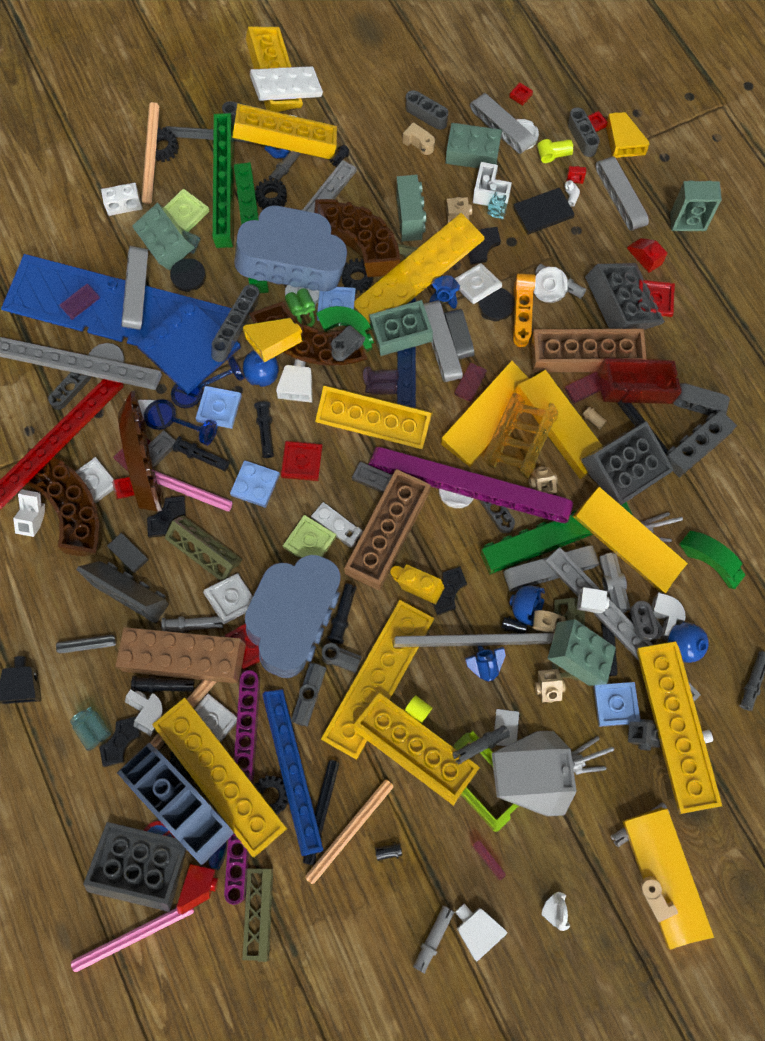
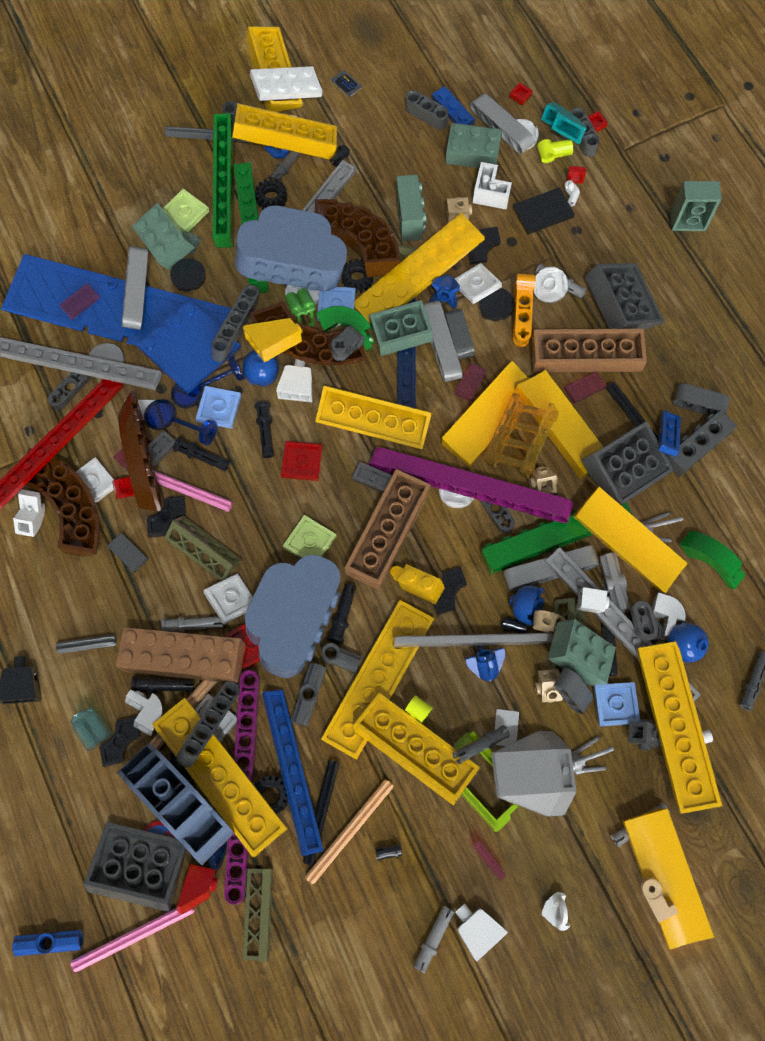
dark grey slope [76,561,169,624] -> none
white brick [101,183,142,216] -> none
light nougat axle [142,102,159,204] -> none
black tyre [145,127,179,162] -> none
light blue plate [230,460,280,508] -> none
white plate [311,502,363,549] -> none
clear purple piece [363,367,399,395] -> none
tan leg [403,122,435,155] -> none
clear light blue plate [487,192,507,219] -> none
tan pin [583,407,607,429] -> none
light grey beam [596,156,649,231] -> none
clear red piece [597,358,682,404] -> none
yellow slope [606,112,649,158] -> none
red slope [627,238,667,273] -> none
red tile [638,280,675,317] -> none
none -> blue piece [12,930,83,956]
none -> dark grey beam [177,681,240,767]
none -> sticker [331,70,363,97]
none -> blue plate [431,86,475,125]
none -> teal slope [541,102,587,144]
none -> dark grey beam [553,668,594,714]
none -> blue plate [658,411,681,457]

